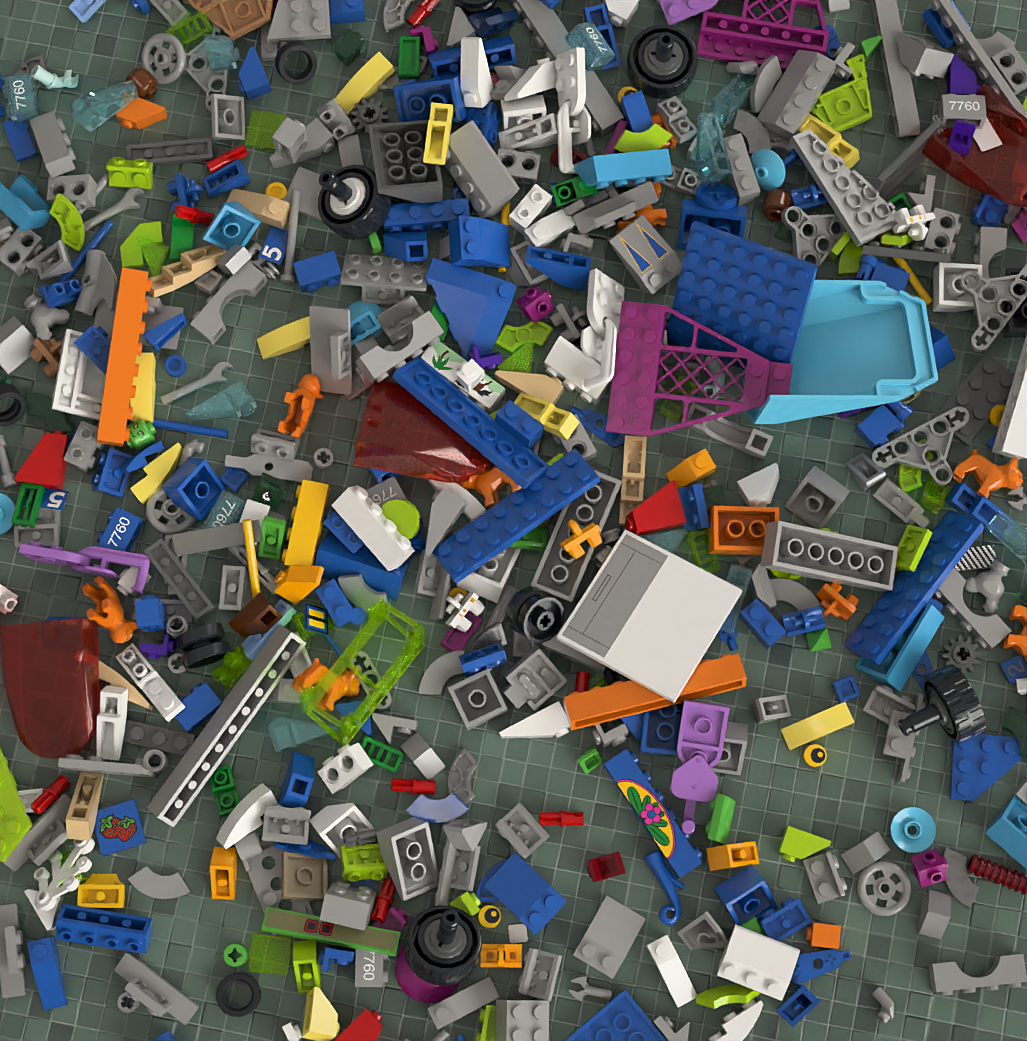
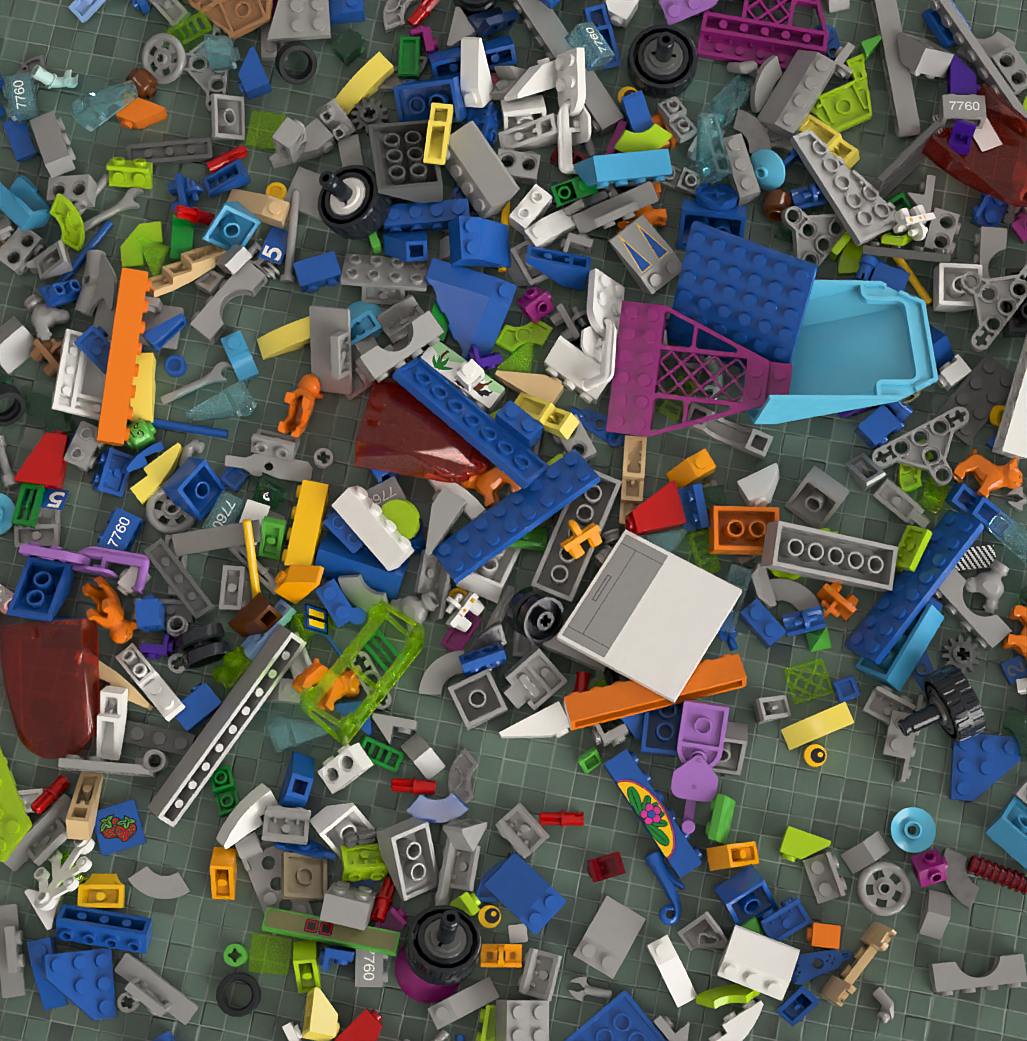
none -> blue slope [7,557,75,622]
none -> blue plate [42,948,116,1020]
none -> dark azure arch [220,330,260,384]
none -> green tile [361,628,406,676]
none -> light grey animal [388,591,439,635]
none -> clear neon green window [784,658,834,705]
none -> tan wedge [818,921,897,1007]
none -> white brick [936,354,972,391]

